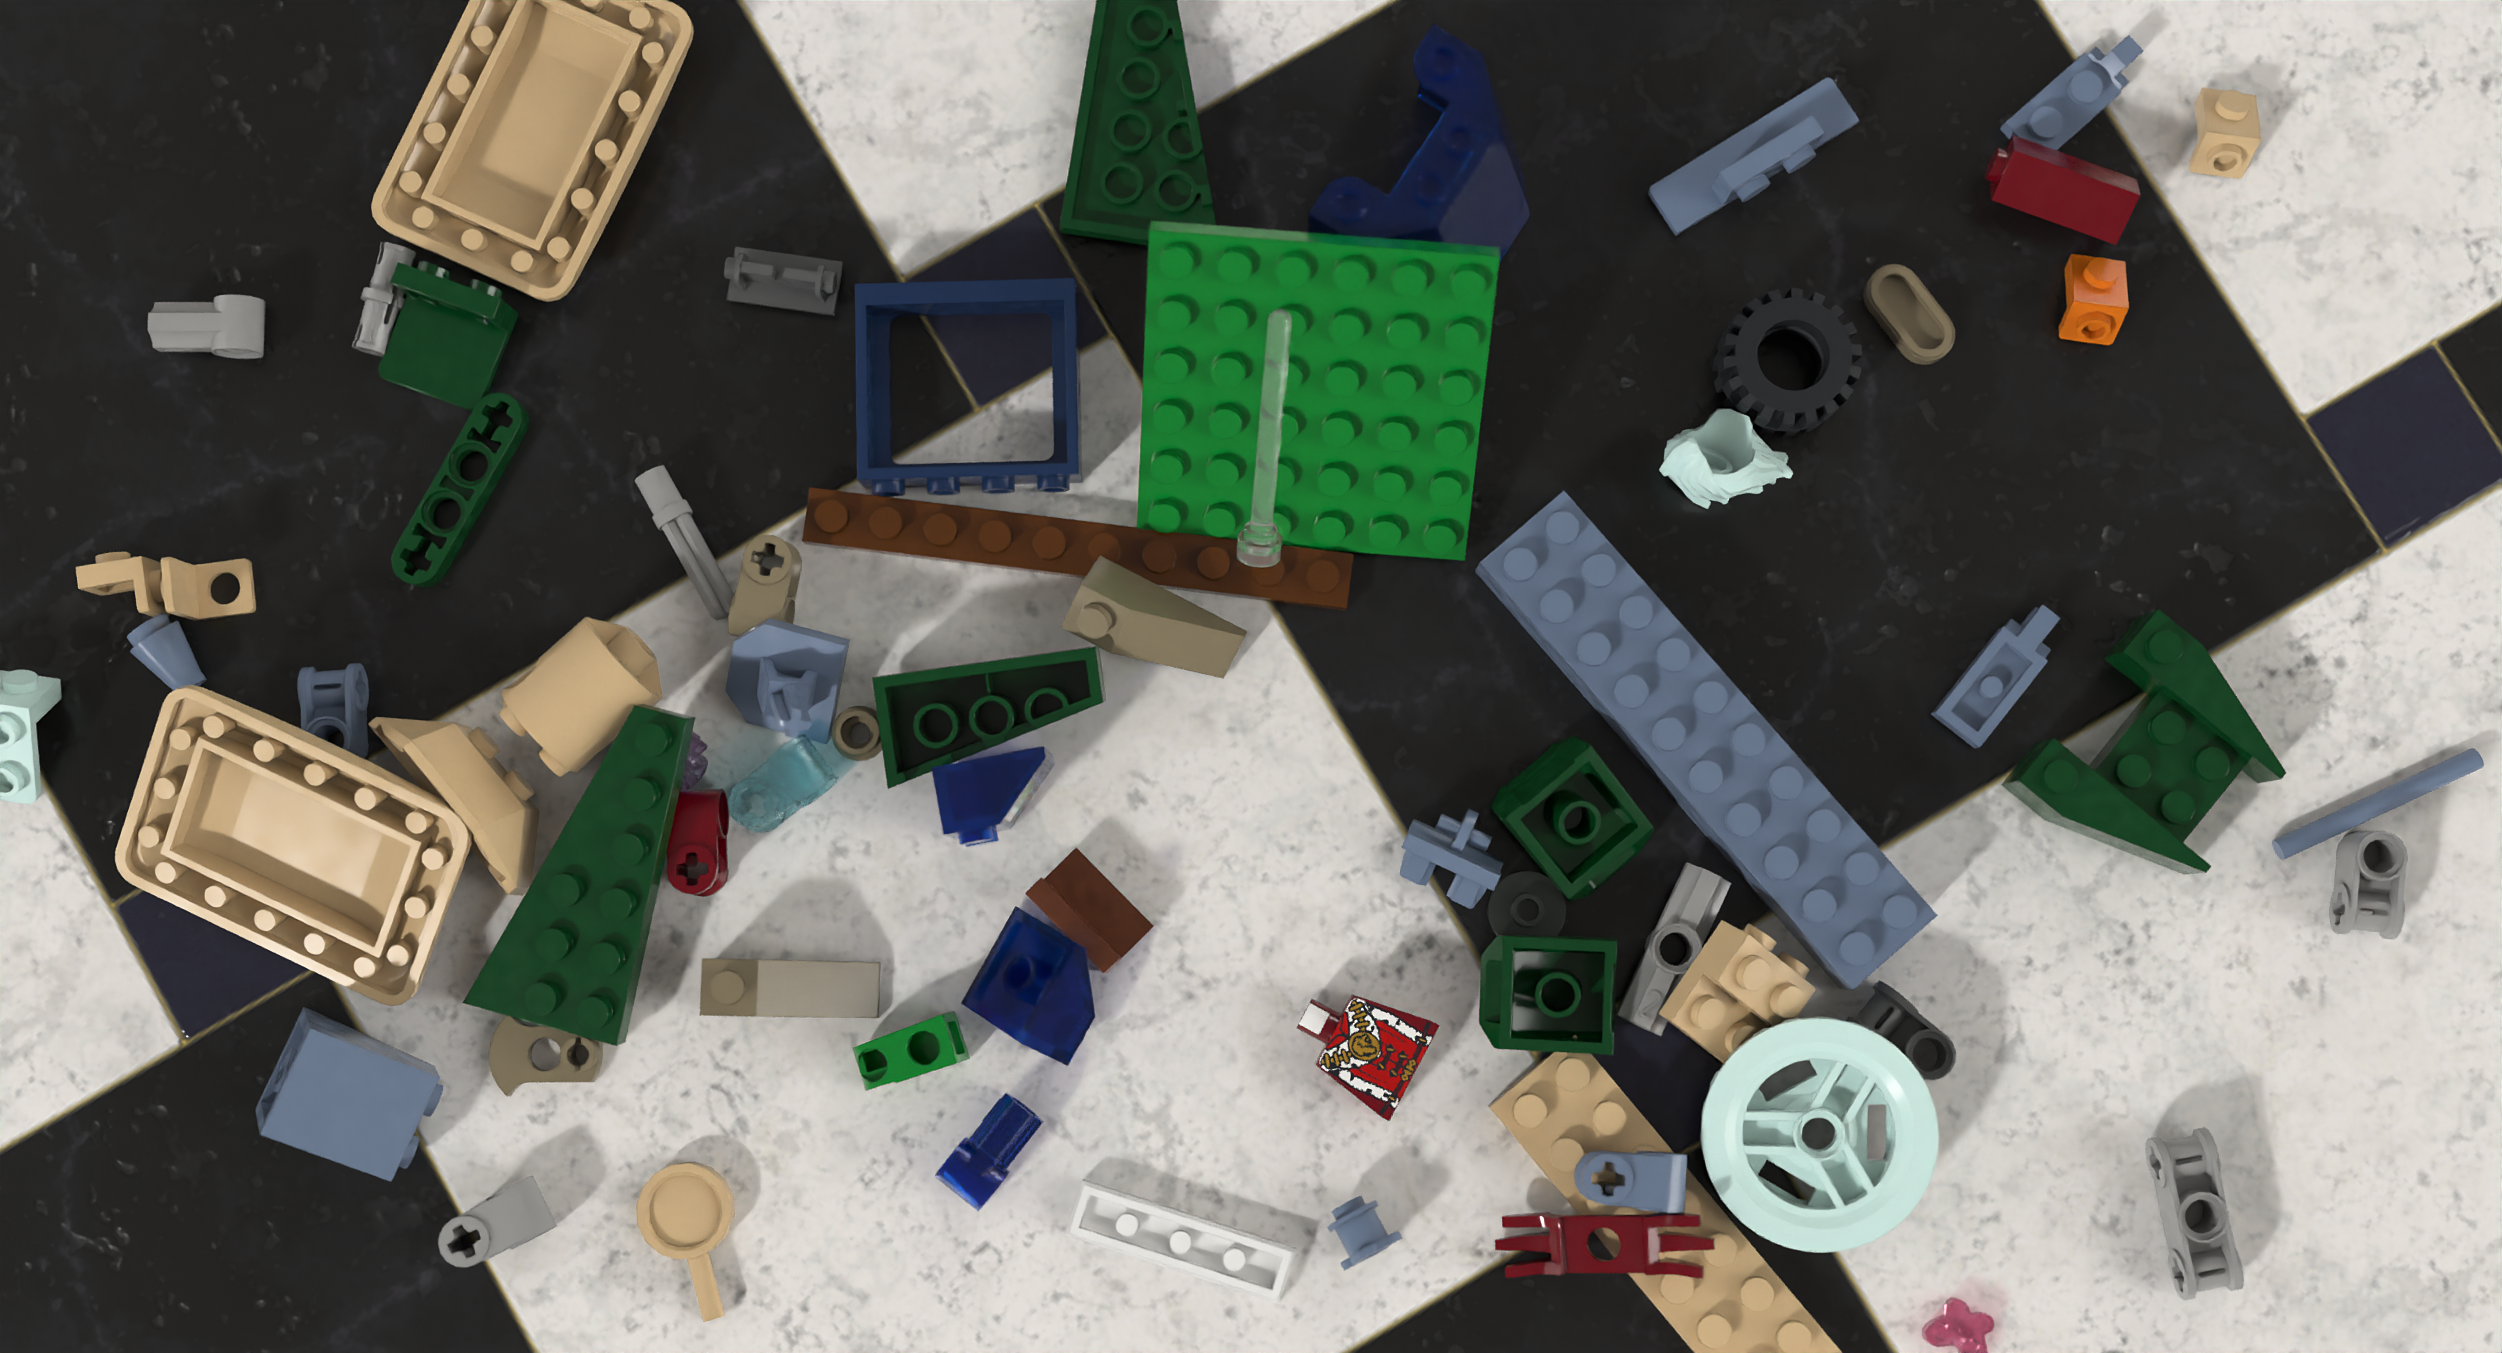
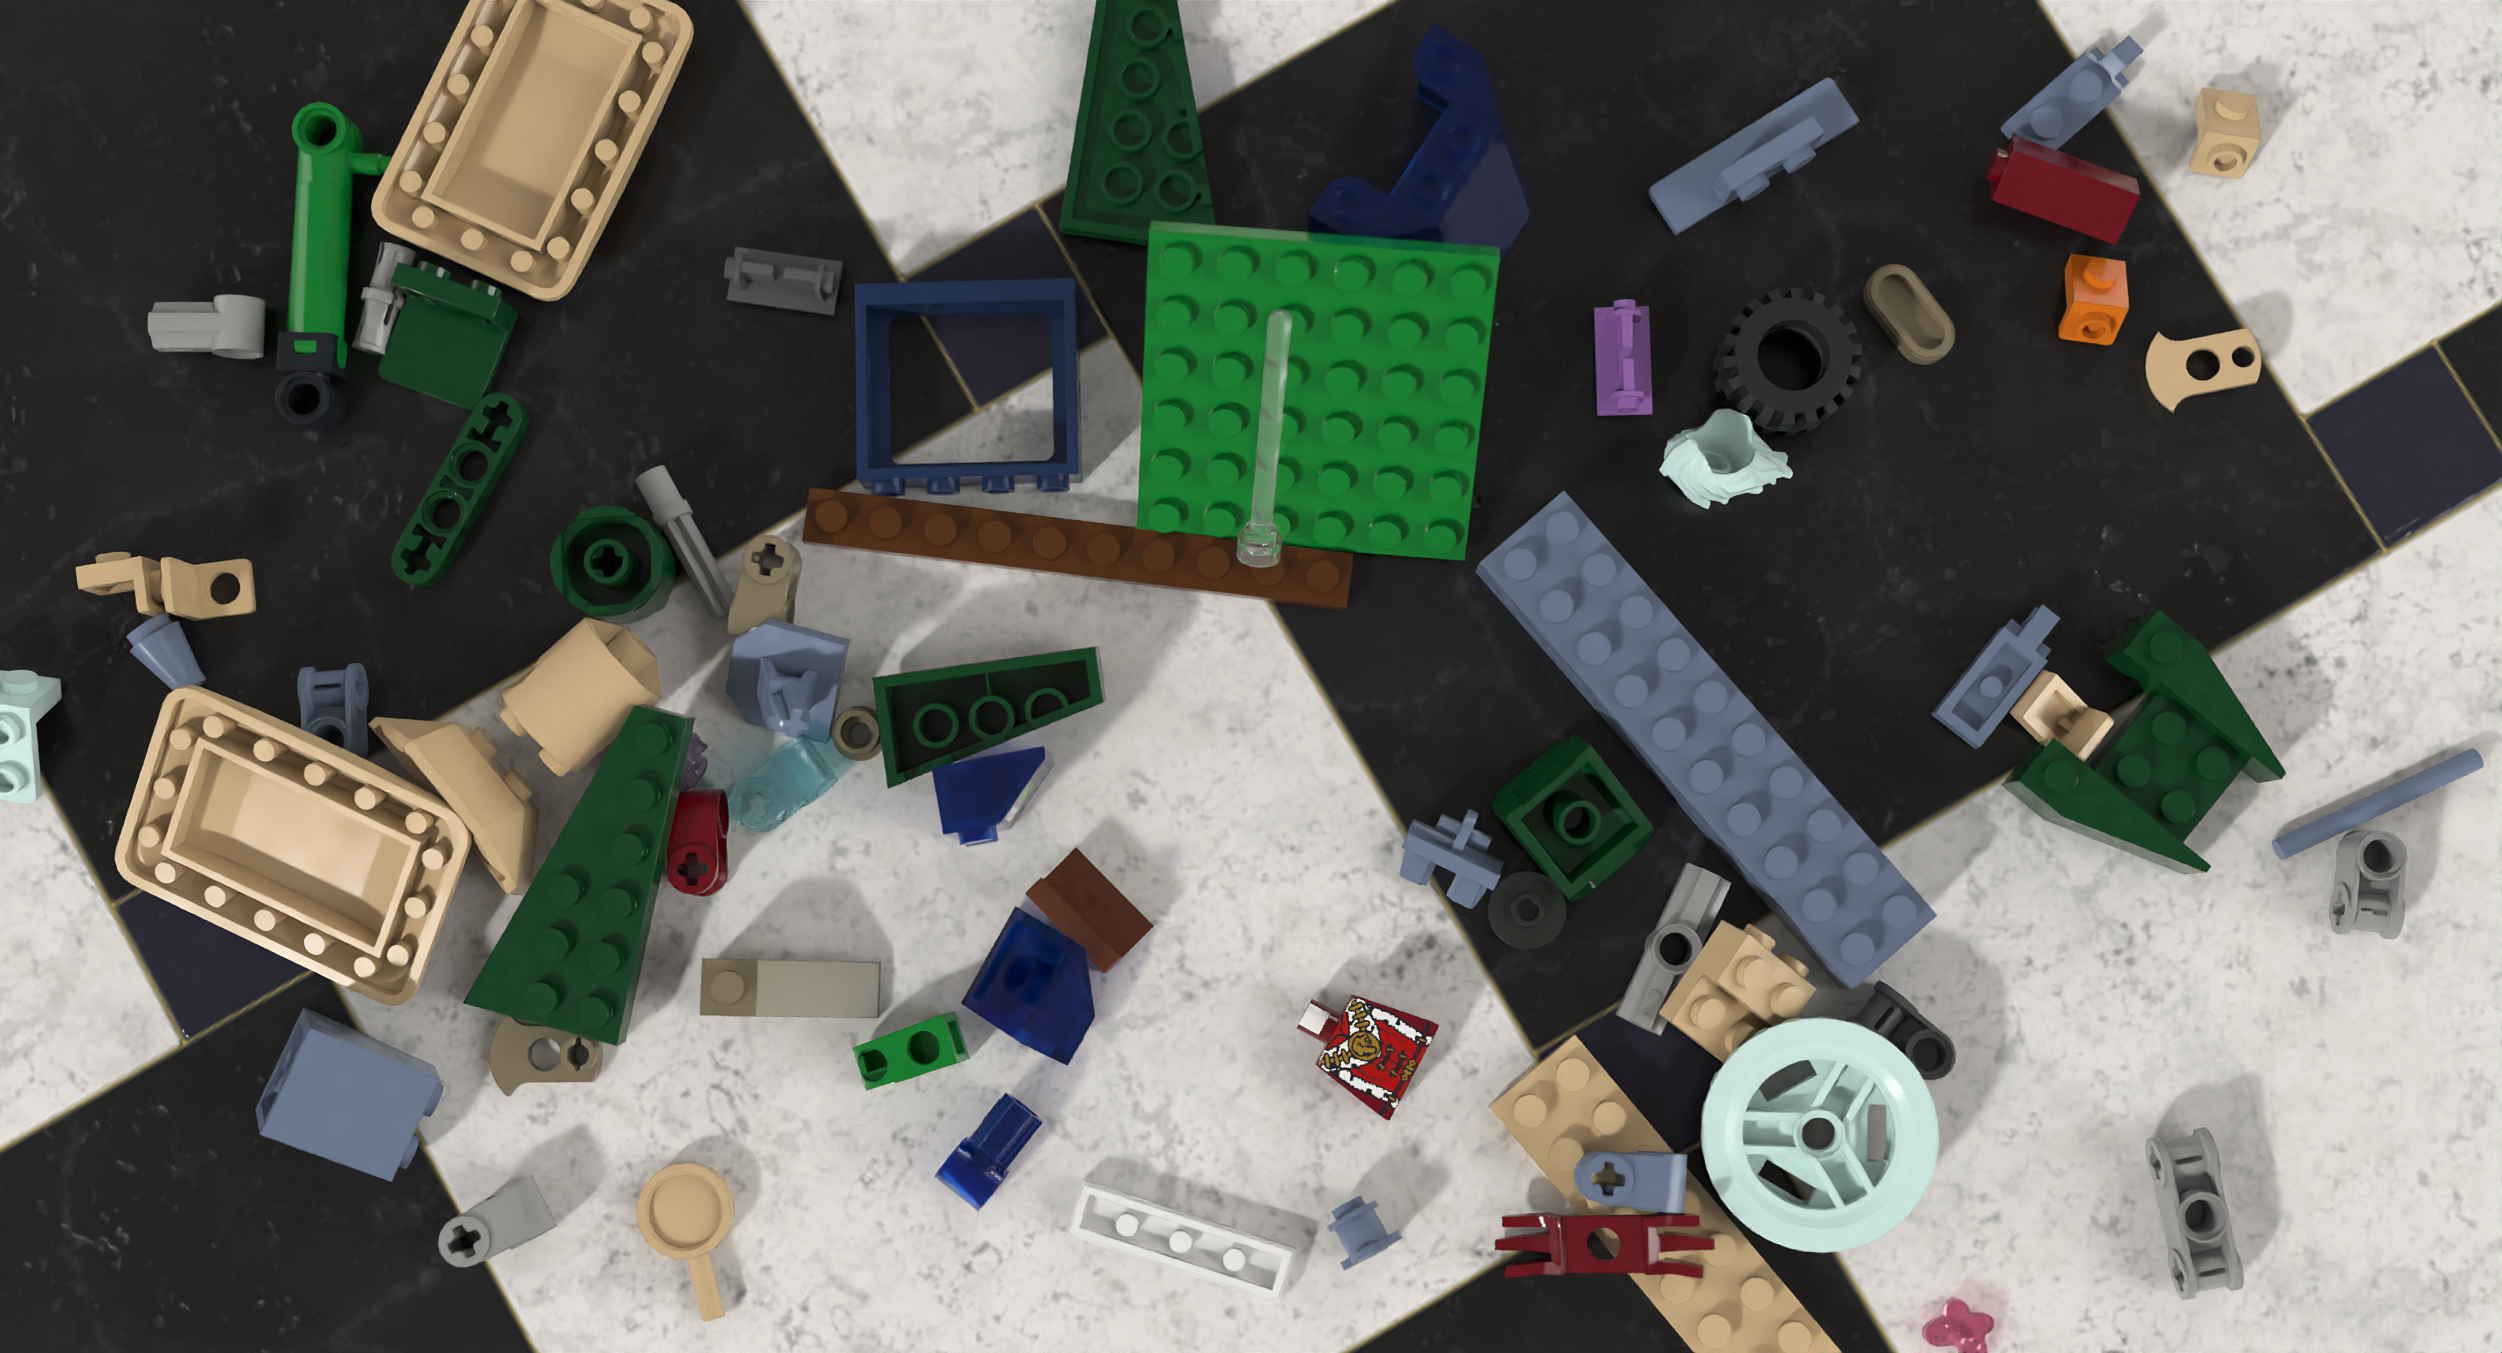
dark tan slope [1061,556,1248,678] -> none
dark green slope [1479,935,1617,1055] -> none
none -> green piece [275,102,393,435]
none -> dark green brick [550,506,676,624]
none -> medium lavender hinge [1594,299,1652,416]
none -> tan bracket [2009,670,2114,762]
none -> tan piece [2145,328,2261,413]

